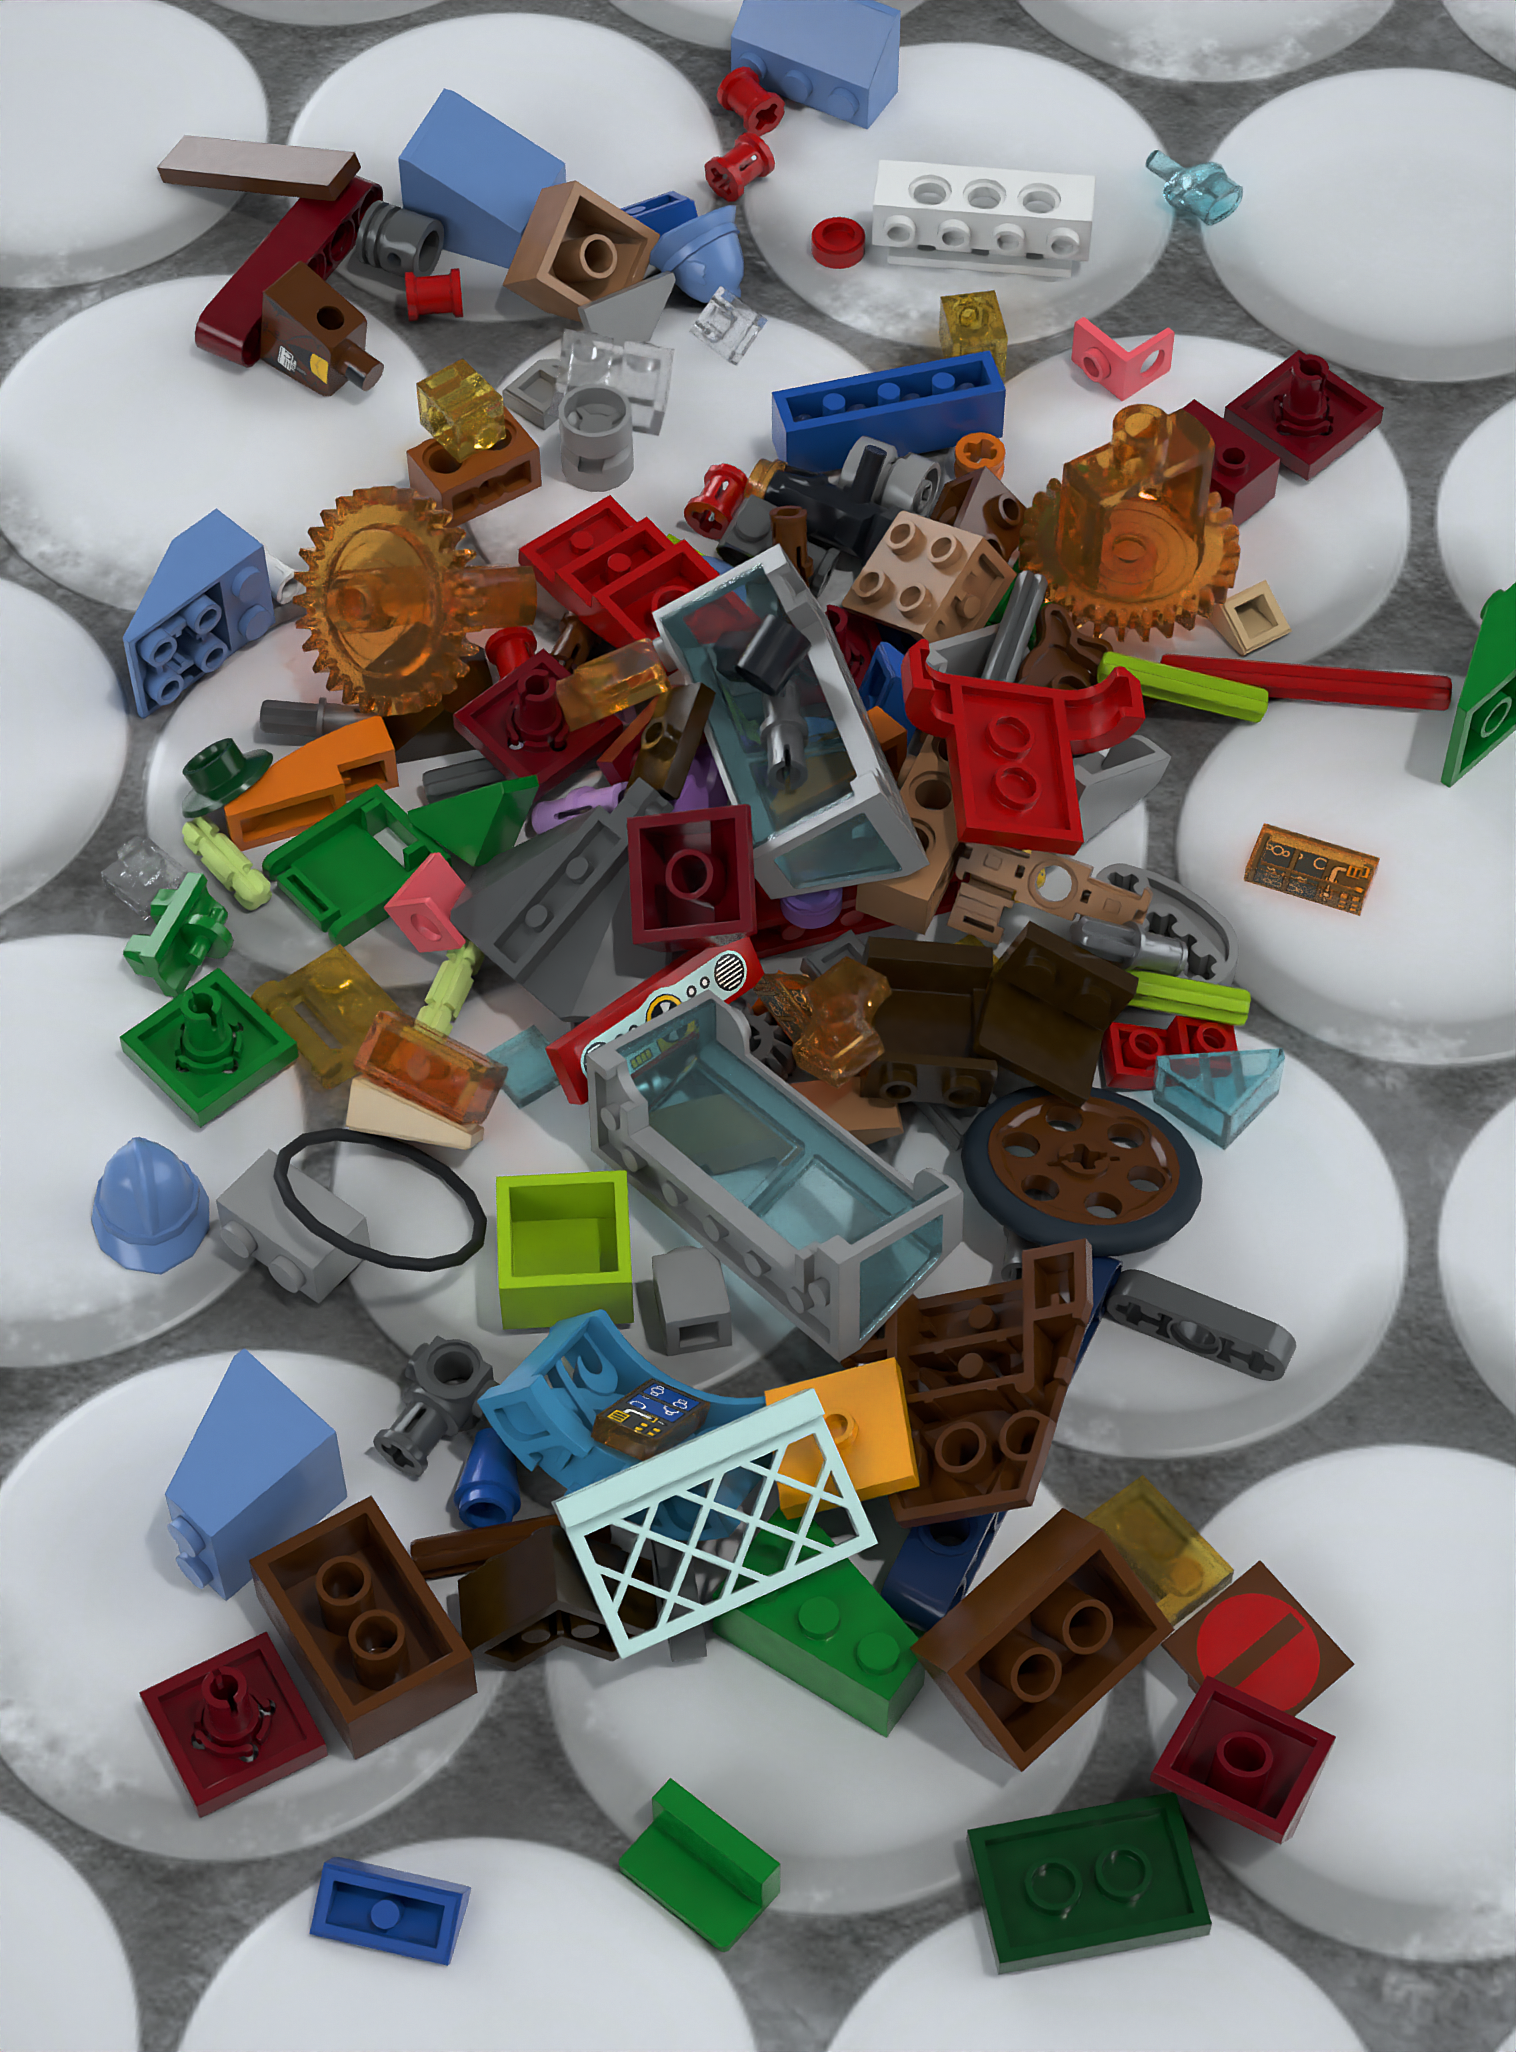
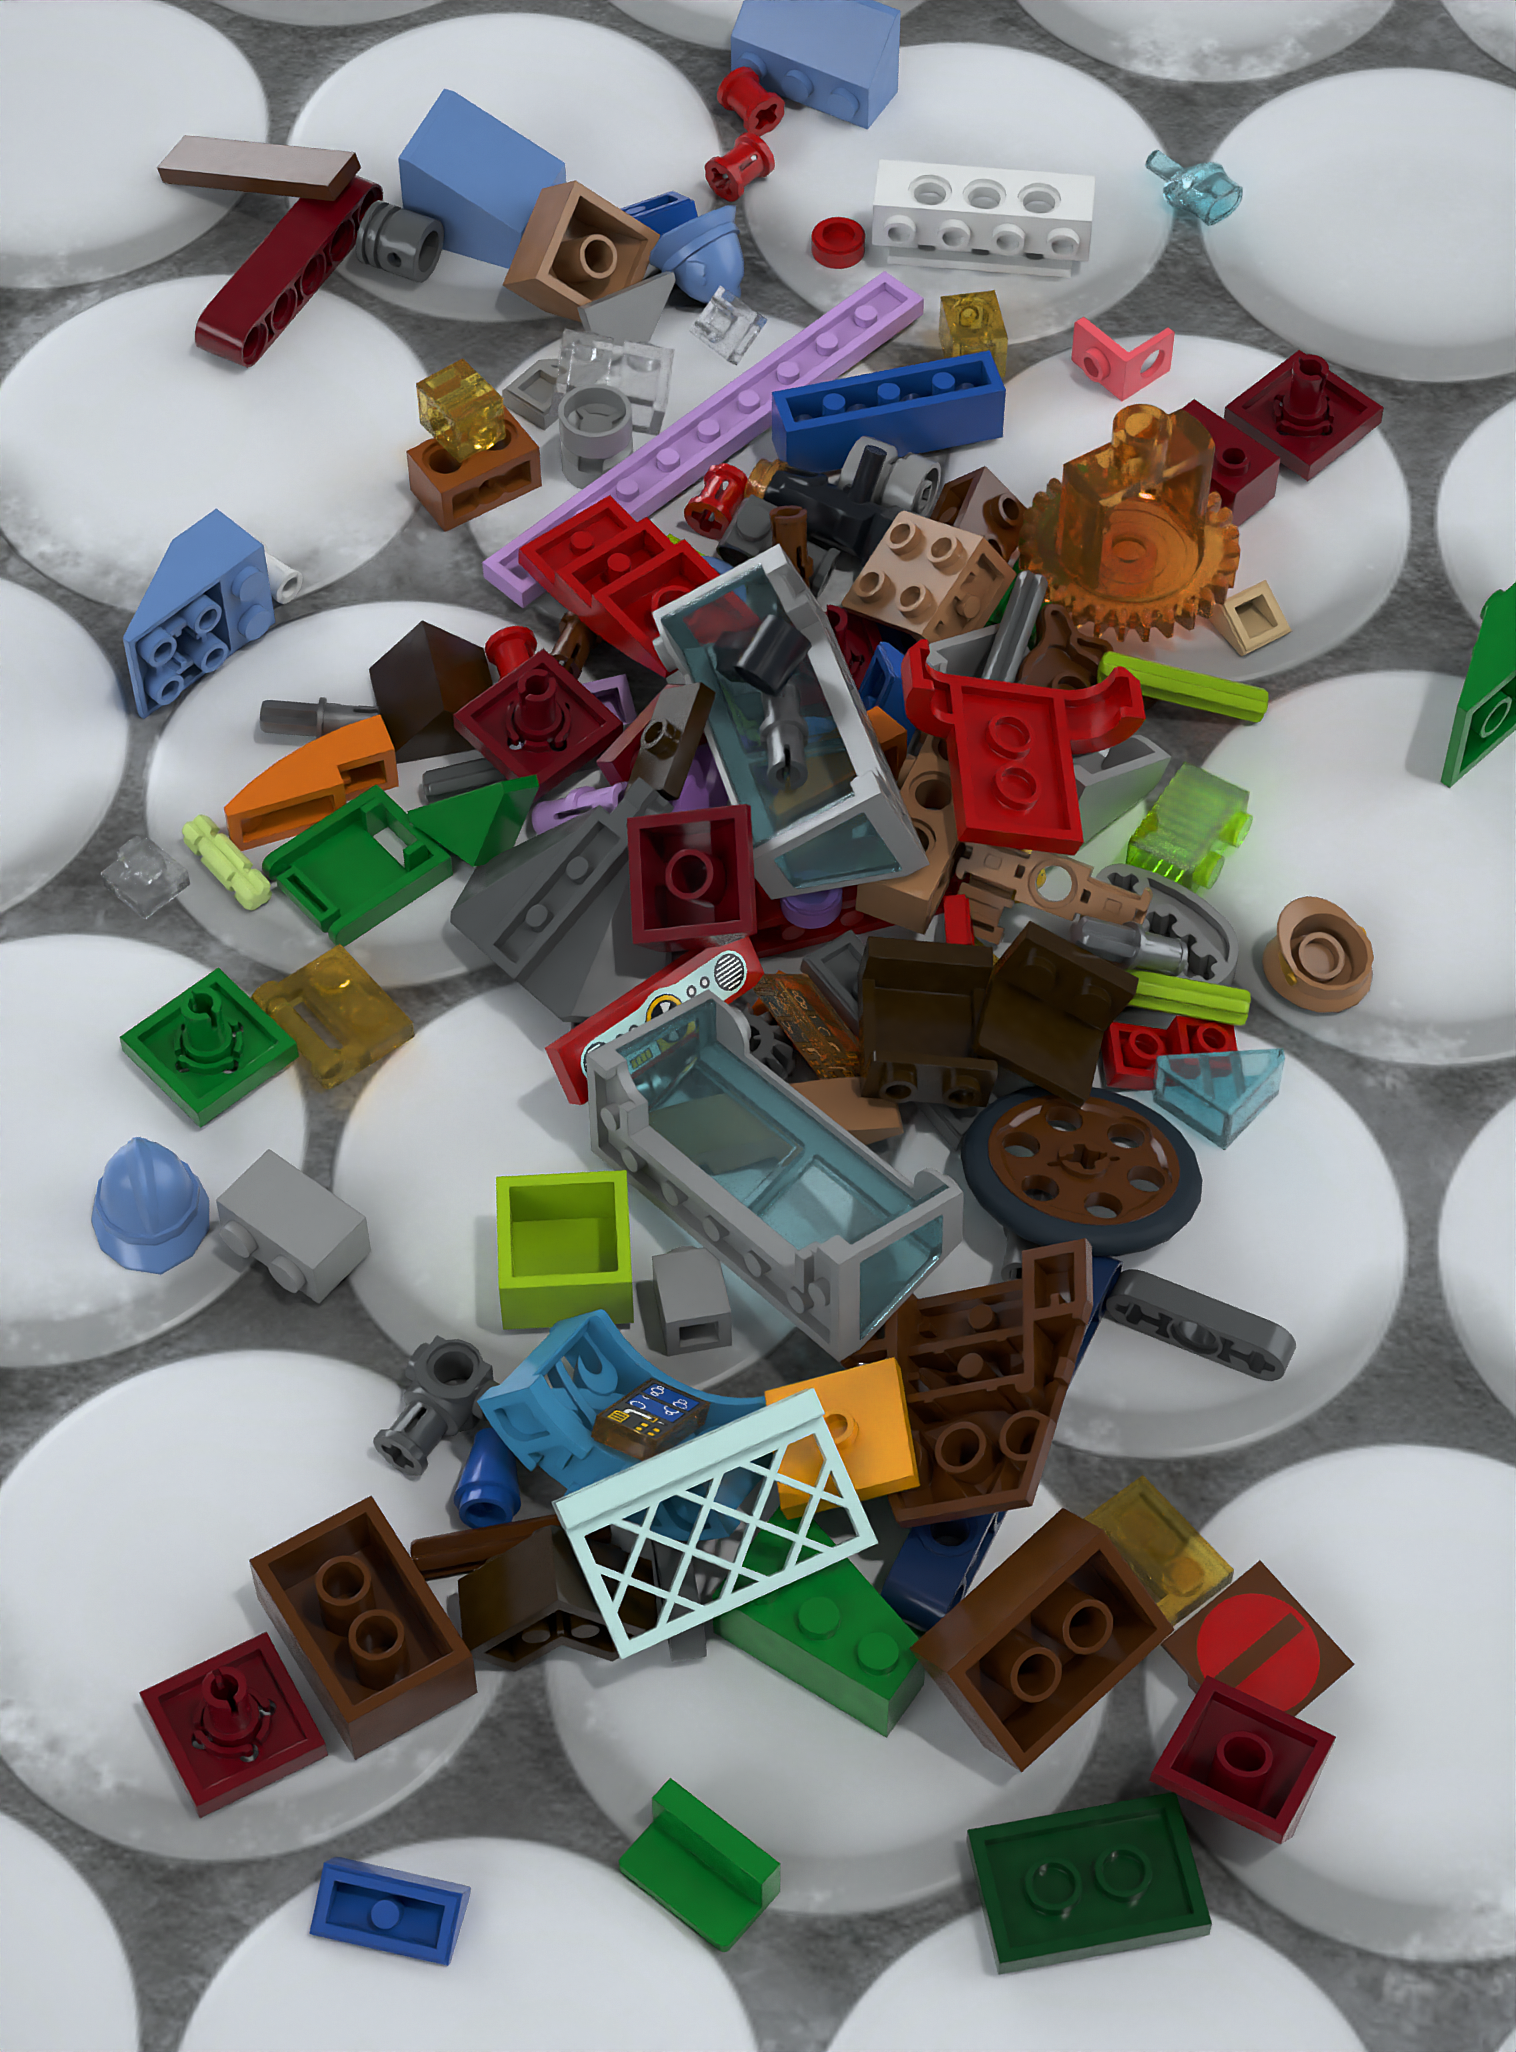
green hips [123,872,234,997] -> none
medium blue slope [165,1348,348,1601] -> none
dark green piece [182,738,273,818] -> none
reddish brown torso [260,261,384,396] -> none
black piece [273,1128,487,1272] -> none
clear orange piece [293,486,537,717] -> none
tan slope [345,1073,484,1150] -> none
clear orange brick [353,1011,509,1125] -> none
coral bracket [383,852,466,953] -> none
red bush [405,268,464,321] -> none
yellowish green axle [414,935,485,1047] -> none
clear light blue tile [483,1025,561,1109] -> none
clear orange piece [556,638,672,732] -> none
clear orange tile [791,956,892,1089] -> none
orange bush [954,432,1006,480] -> none
red axle [1160,654,1452,711] -> none
clear orange tile [1244,823,1380,916] -> none
none -> lavender plate [482,271,924,608]
none -> red tile [943,894,975,946]
none -> clear neon green brick [1125,762,1253,893]
none -> medium nougat piece [1262,896,1374,1012]

